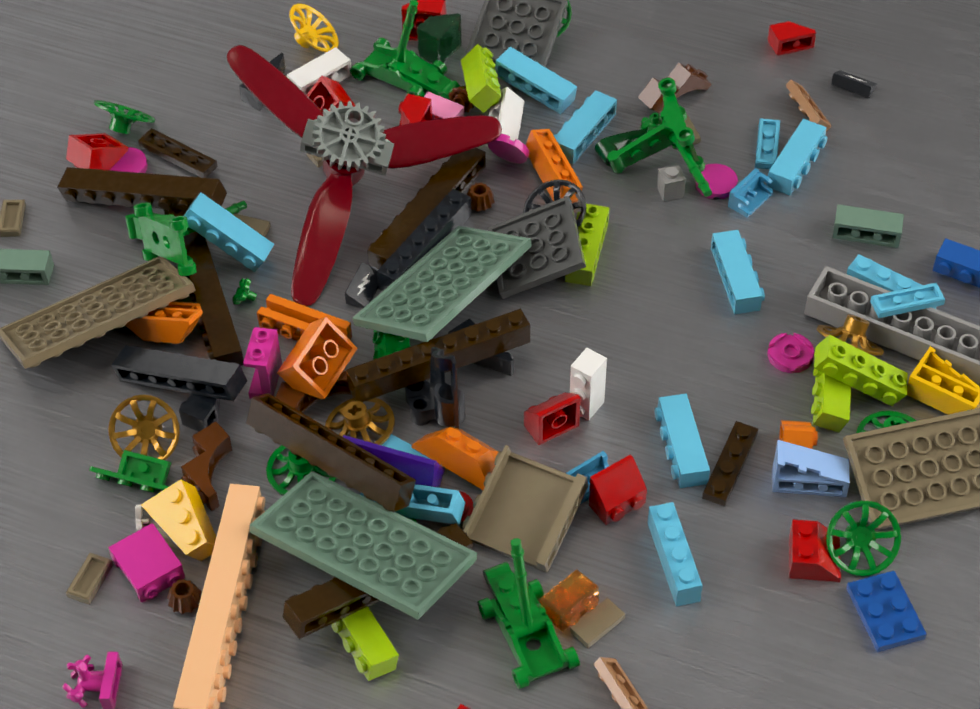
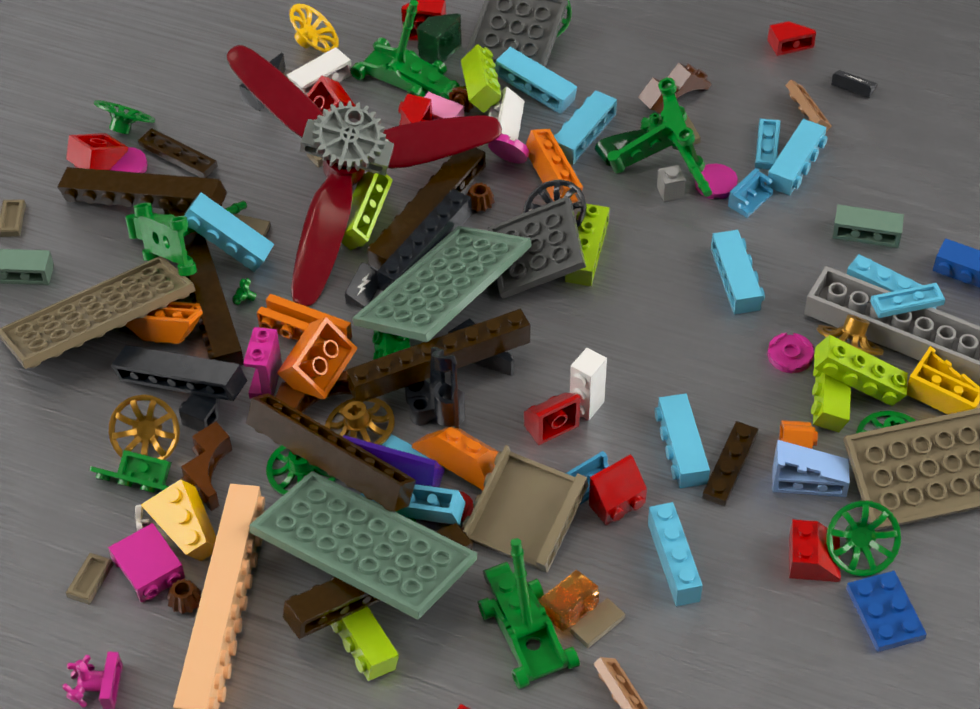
none -> lime brick [342,171,393,251]

